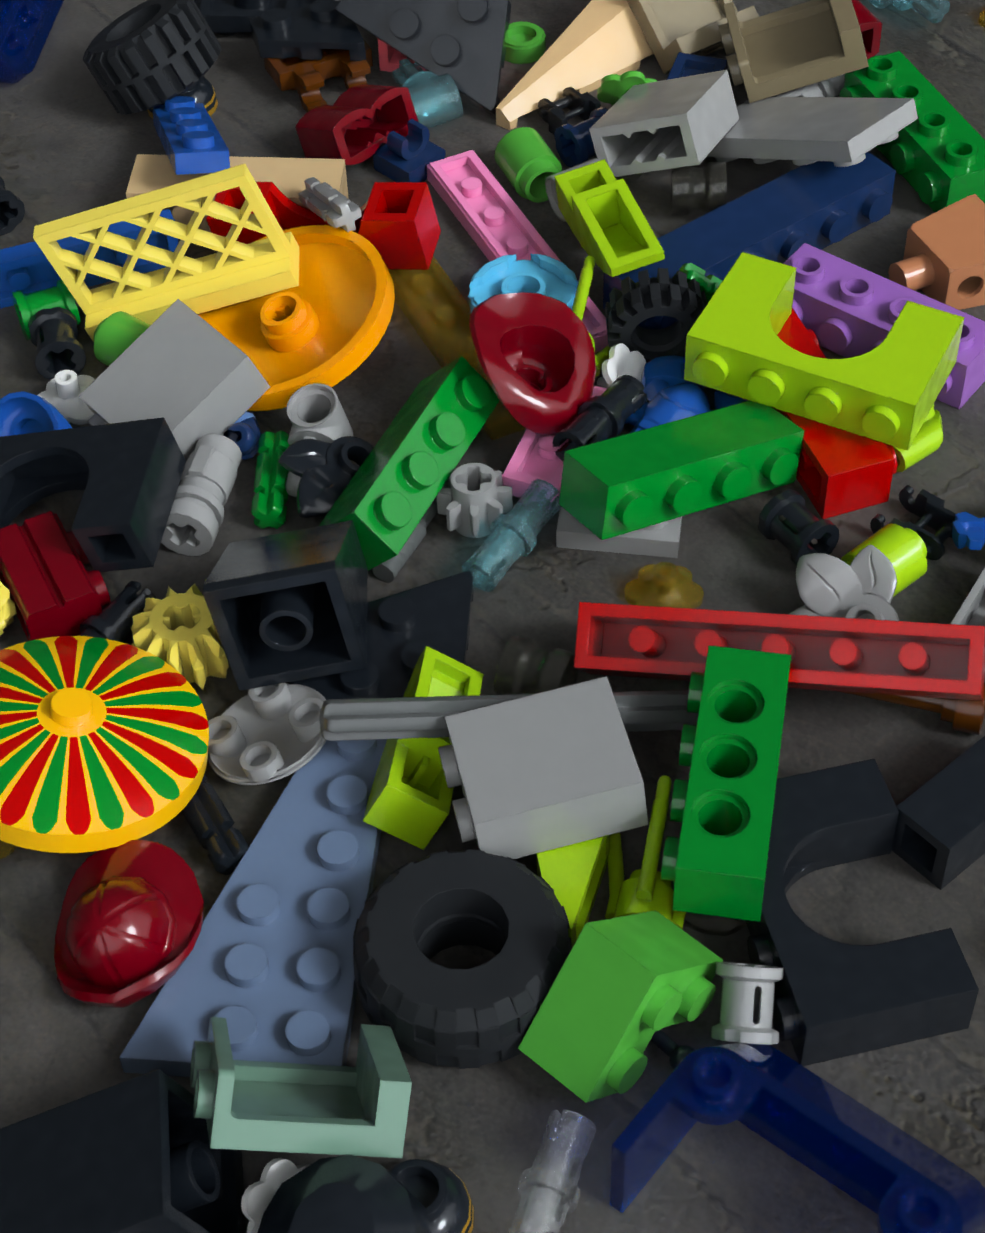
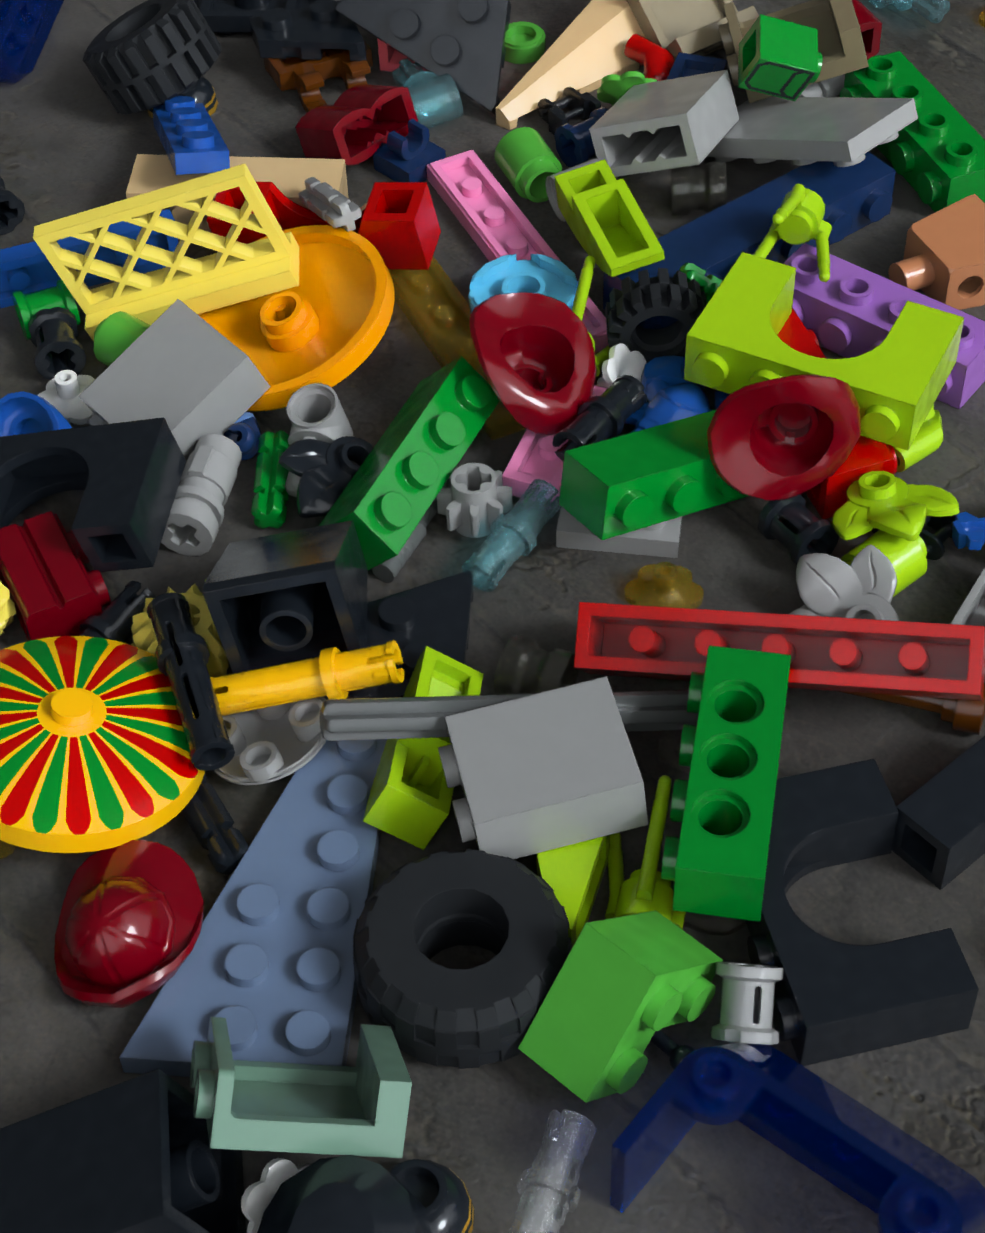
none -> black pin [147,593,235,771]
none -> yellow pin [210,640,405,716]
none -> red arm [624,34,675,81]
none -> dark red hat [707,375,861,501]
none -> green brick [738,14,823,101]
none -> lime plant [753,183,832,282]
none -> lime plate [832,471,959,541]

